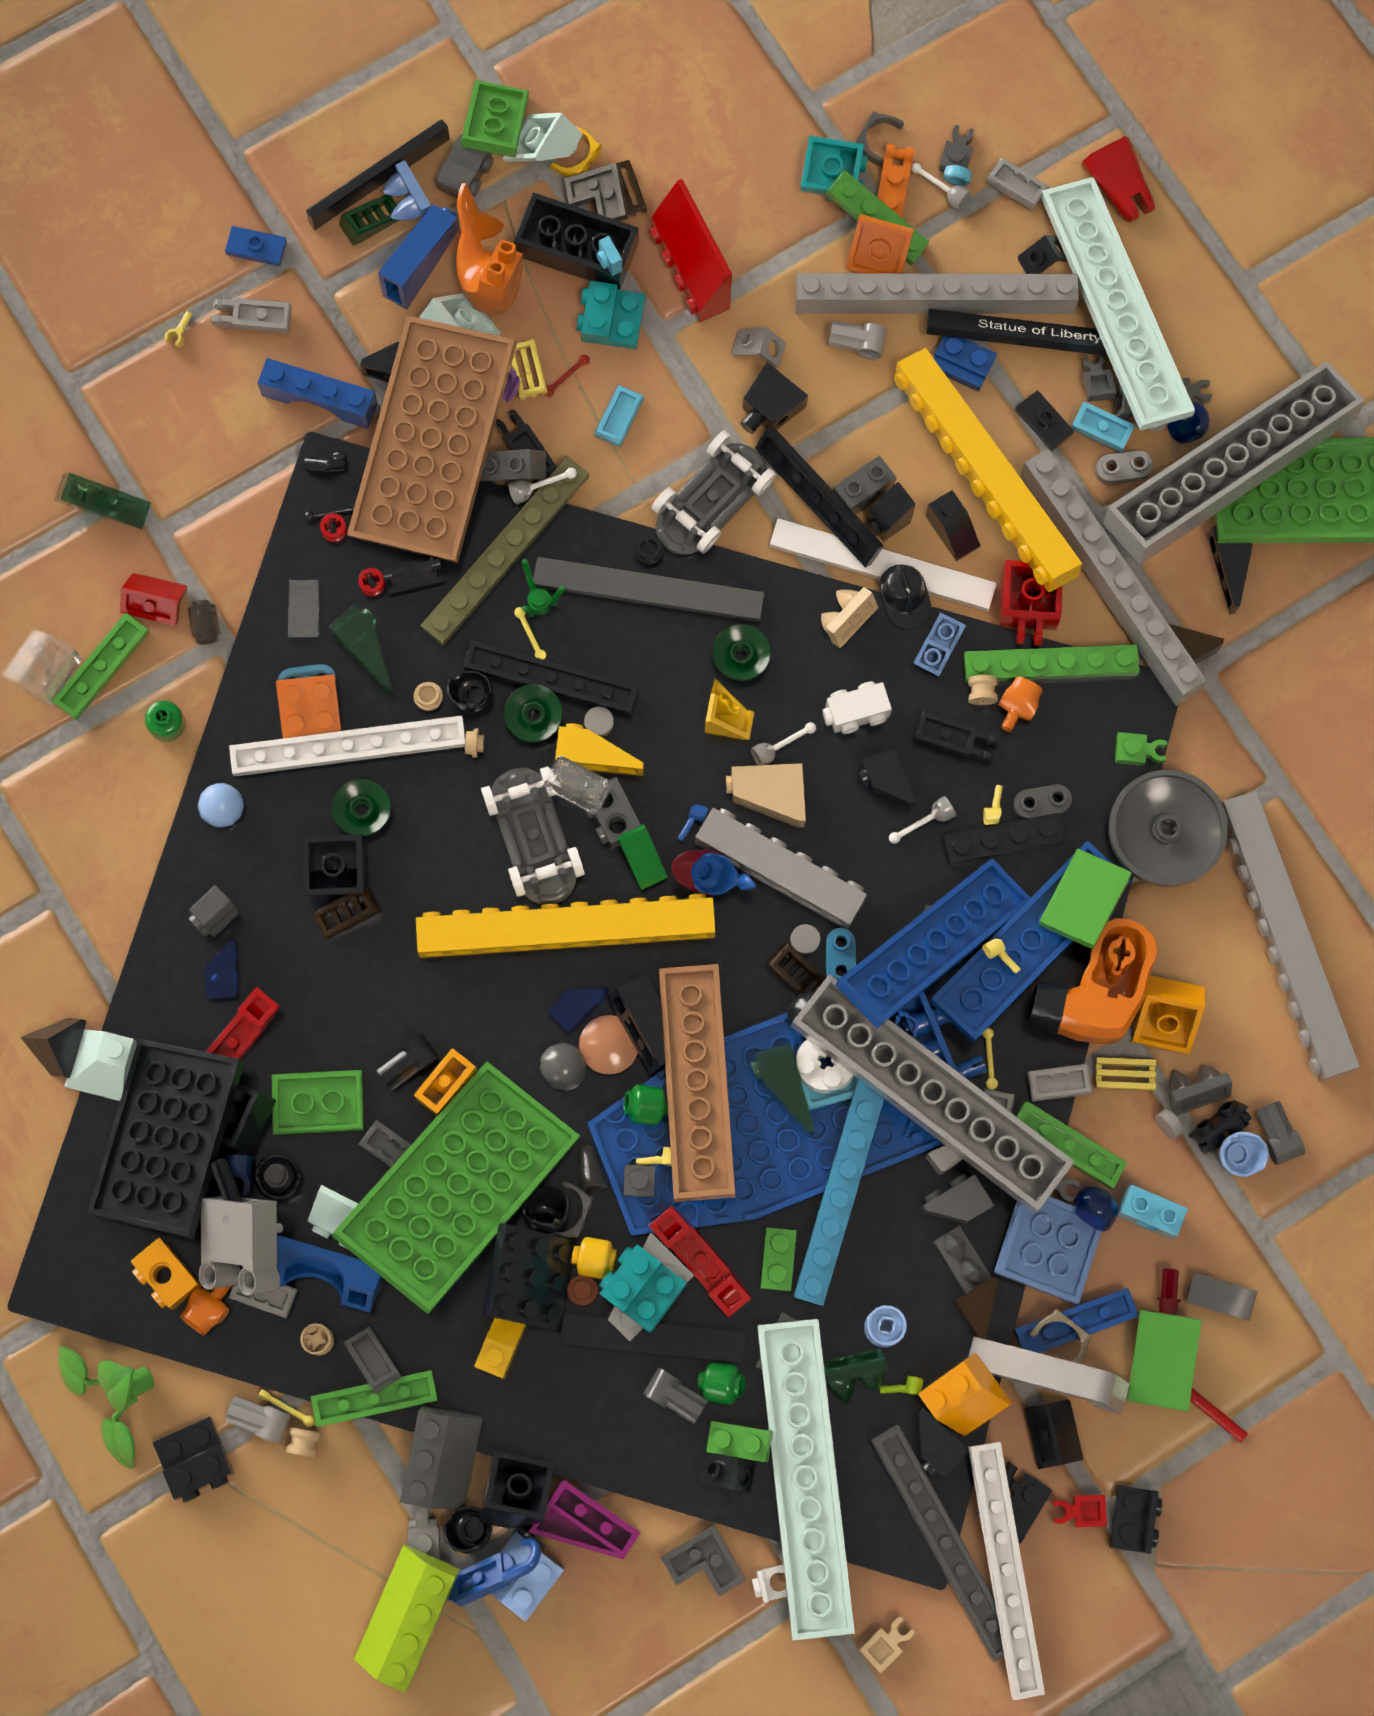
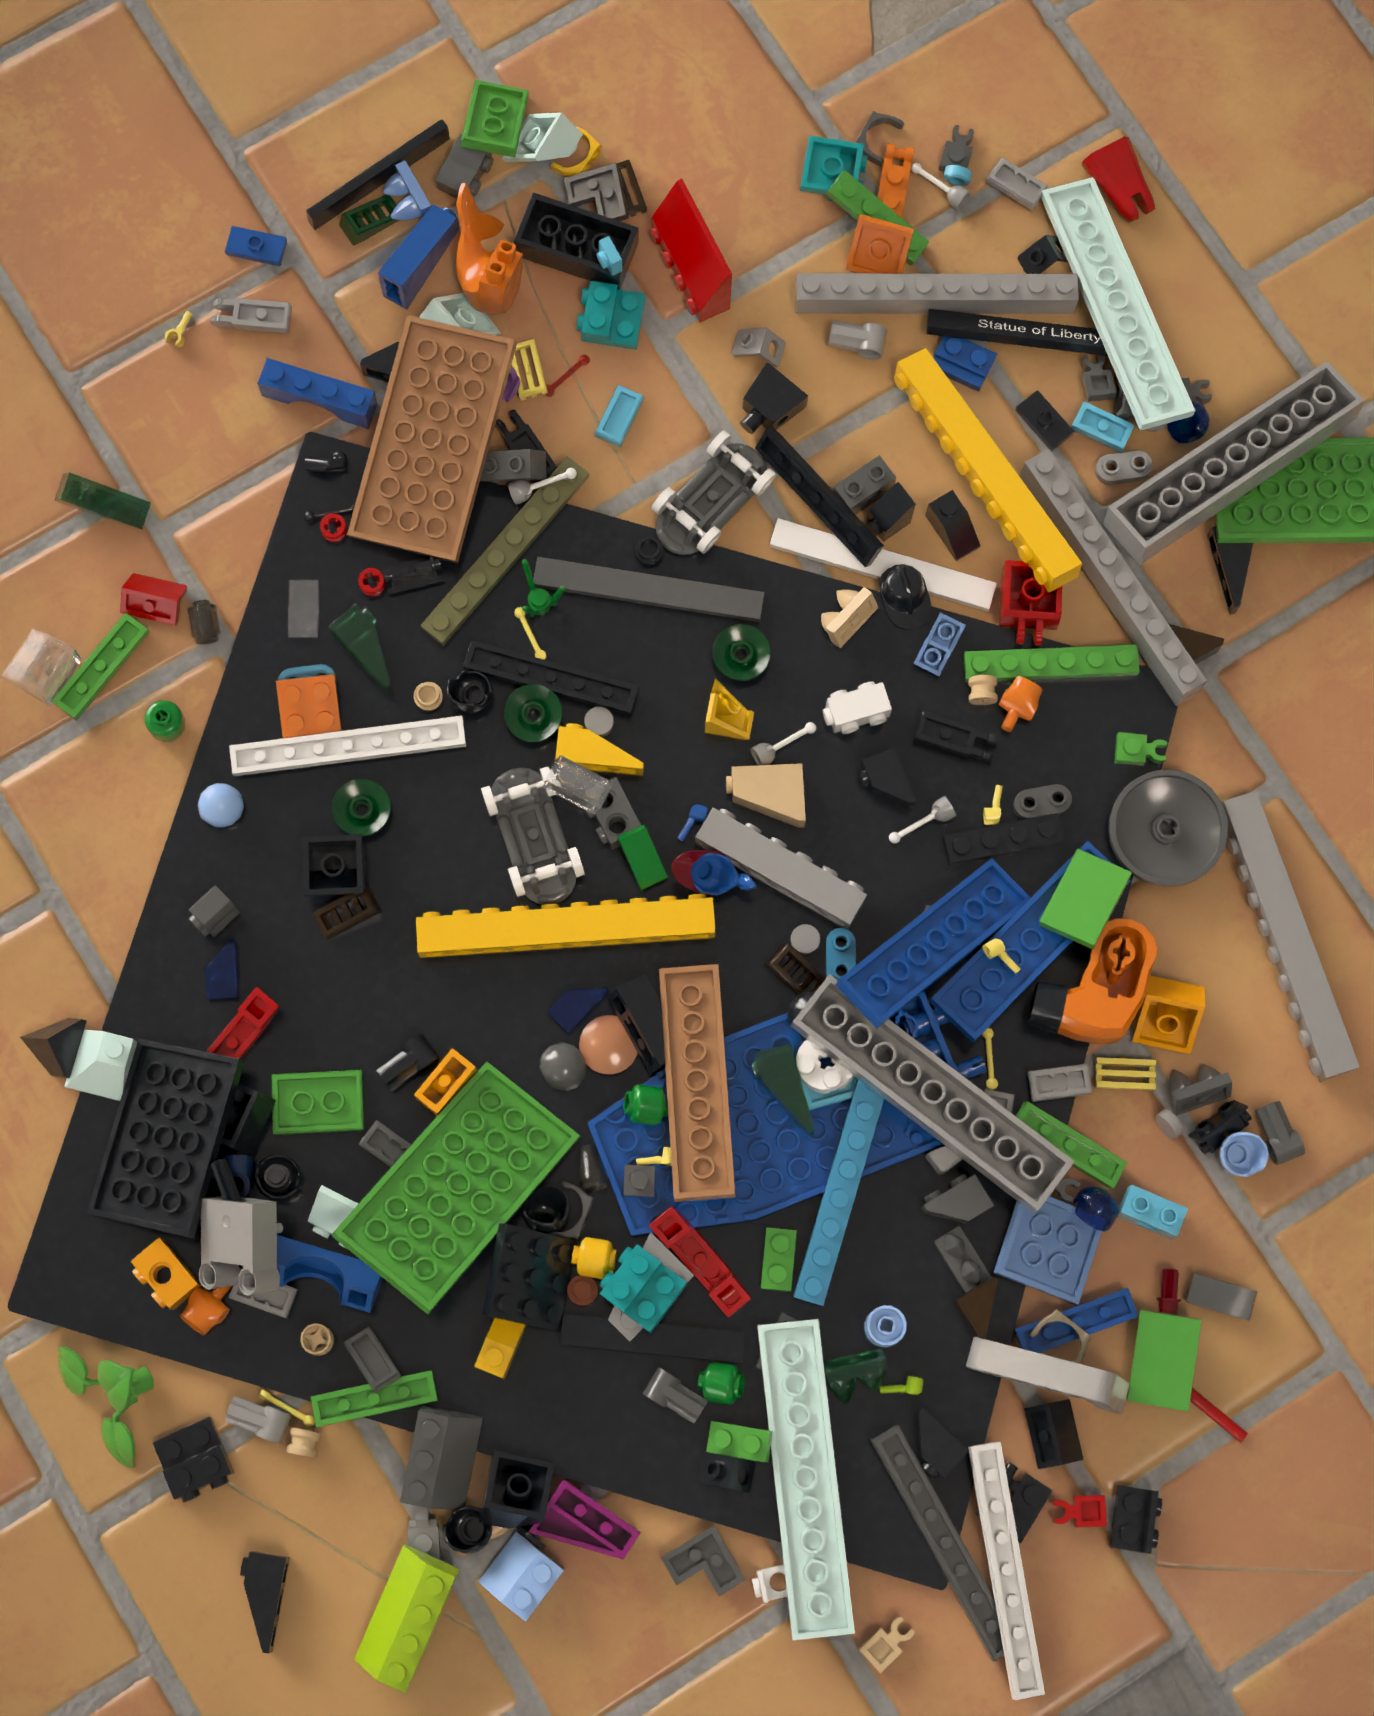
blue plate [447,1538,541,1607] -> none
tan plate [465,729,484,758] -> none
light orange slope [918,1352,1012,1436] -> none
none -> black slope [240,1551,290,1654]

